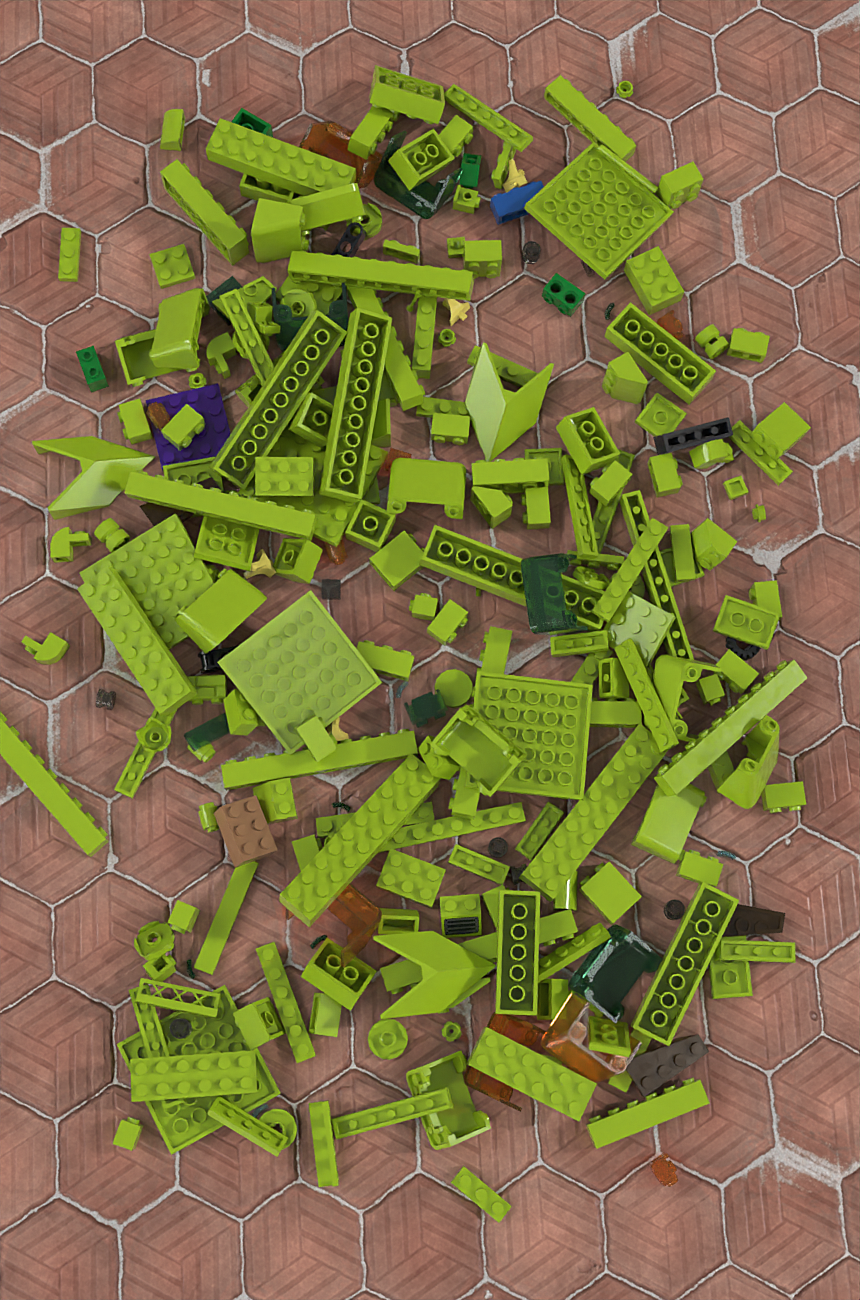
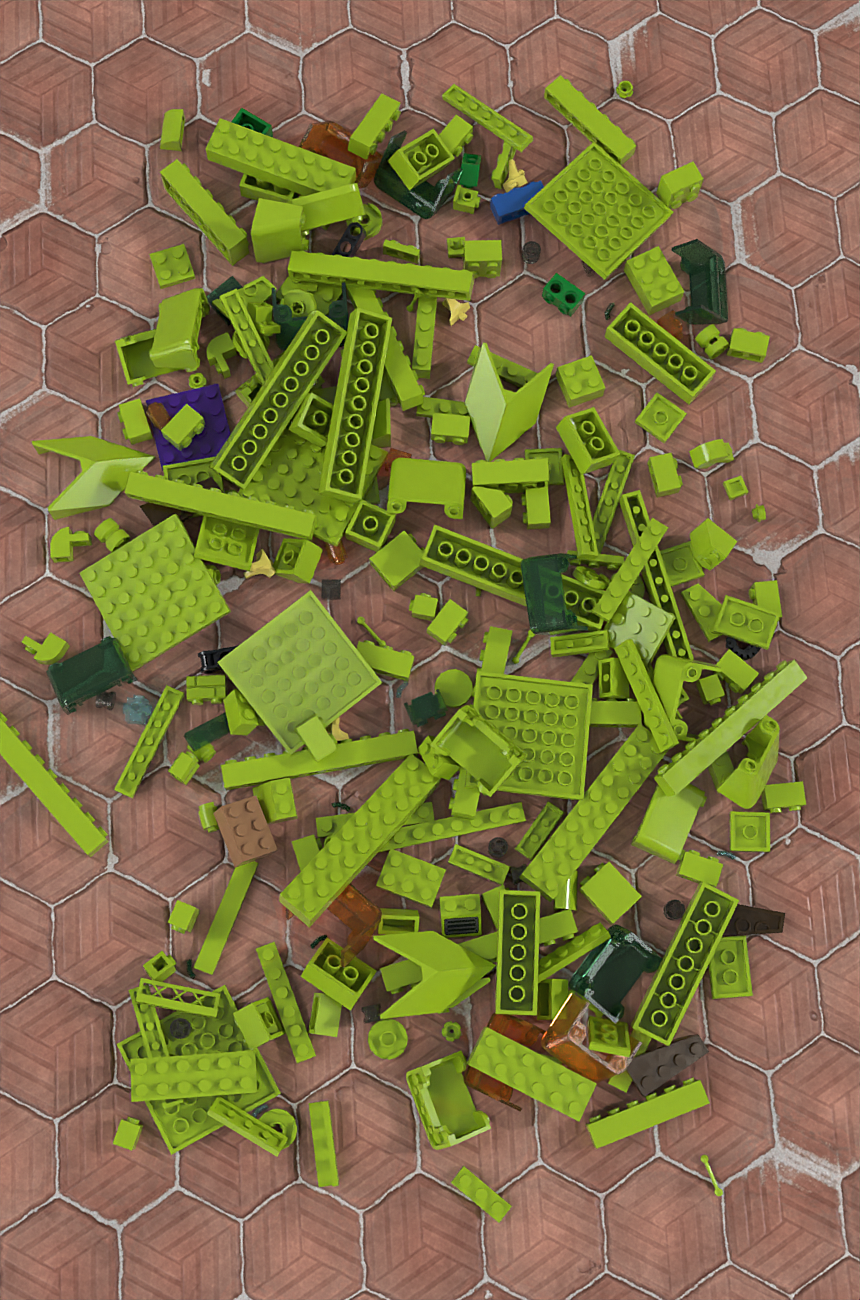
lime plate [58,228,81,282] -> none
green brick [76,346,109,393] -> none
lime brick [77,566,198,716] -> none
lime plate [134,921,175,961] -> none
lime piece [136,717,172,753] -> none
lime windscreen [174,568,267,654] -> none
lime brick [255,457,314,496] -> none
lime tile [331,1087,453,1140] -> none
lime slope [369,65,445,124] -> none
lime plate [438,329,456,347] -> none
lime brick [589,460,633,507] -> none
lime piece [598,144,659,194] -> none
lime slope [602,352,648,404] -> none
clear orange brick [648,1152,678,1187] -> none
black brick [653,417,733,455] -> none
lime tile [669,524,696,582] -> none
lime tile [717,939,796,963] -> none
lime plate [729,420,793,486] -> none
lime brick [750,402,811,460] -> none
none -> clear green windscreen [46,636,137,715]
none -> clear light blue brick [123,695,152,725]
none -> lime brick [168,751,200,785]
none -> lime hinge [357,617,386,647]
none -> clear smoke wheel [361,1004,384,1024]
none -> lime hinge [512,630,535,664]
none -> lime brick [555,355,605,408]
none -> clear green windscreen [671,239,728,325]
none -> lime wing [681,583,722,642]
none -> lime hinge [701,1155,723,1196]
none -> lime plate [729,811,770,853]

